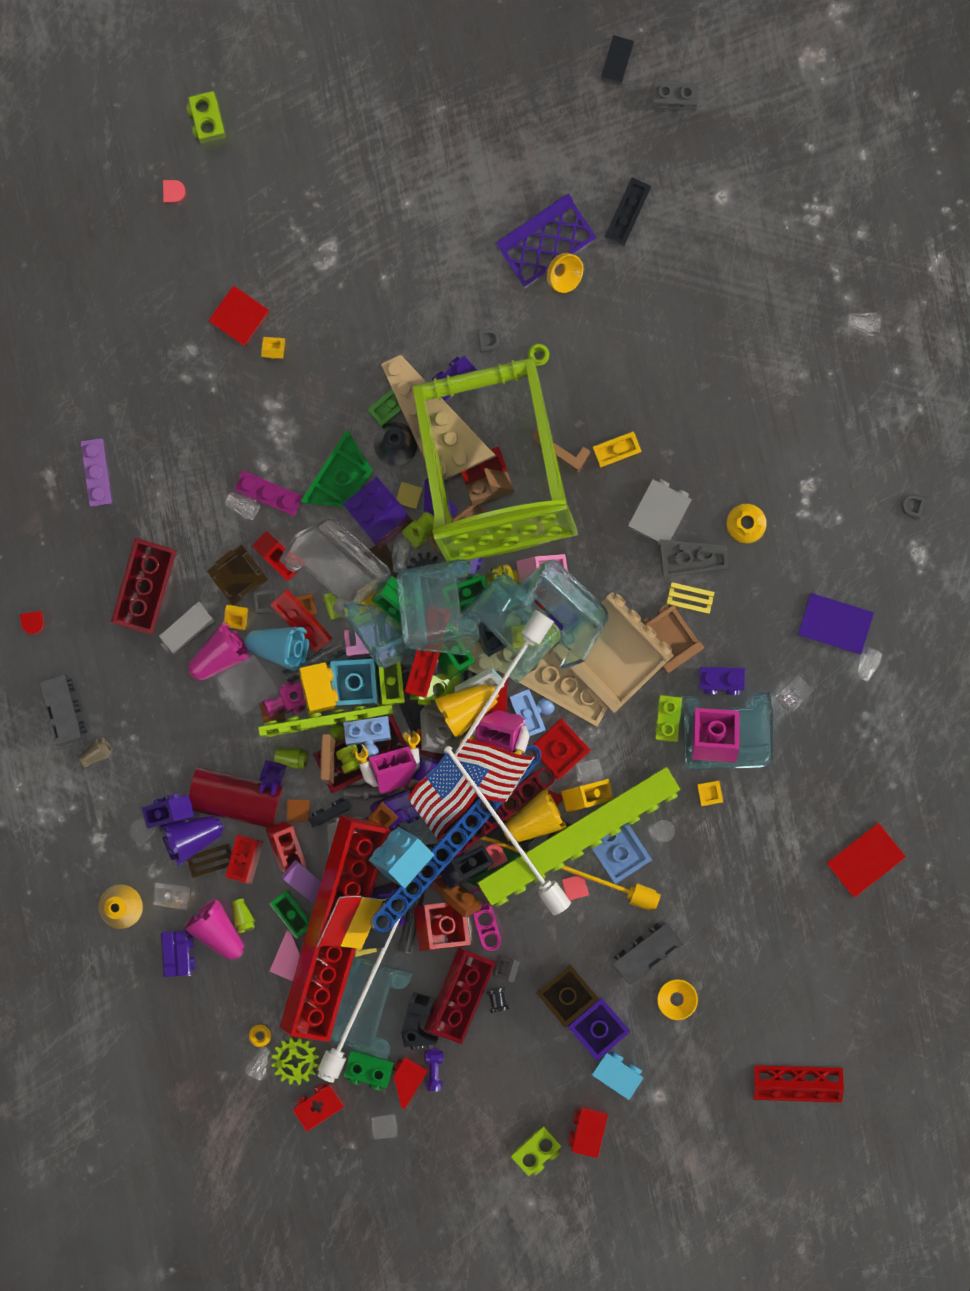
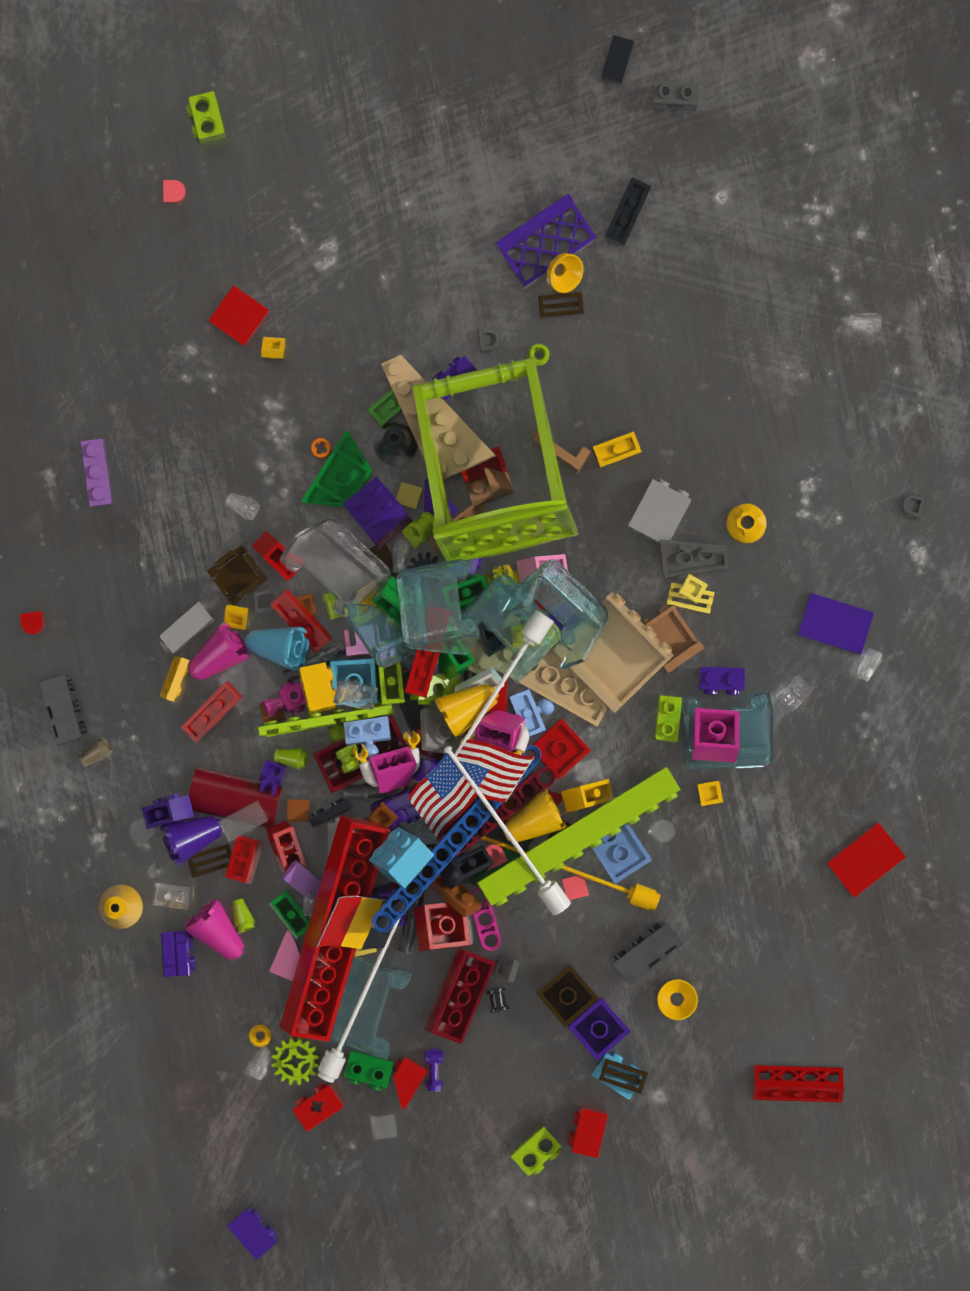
dark red brick [110,538,177,635] -> none
magenta plate [234,470,303,517] -> none
medium nougat tile [320,734,335,784] -> none
black tile [401,992,439,1050] -> none
none -> yellow plate [159,655,189,702]
none -> red plate [181,681,243,743]
none -> clear tile [218,800,268,841]
none -> dark purple brick [227,1207,278,1260]
none -> clear tile [303,893,316,916]
none -> orange bush [311,438,332,458]
none -> clear slope [333,680,378,710]
none -> dark brown tile [538,292,584,319]
none -> dark brown tile [599,1058,648,1094]
none -> light yellow tile [678,574,708,604]

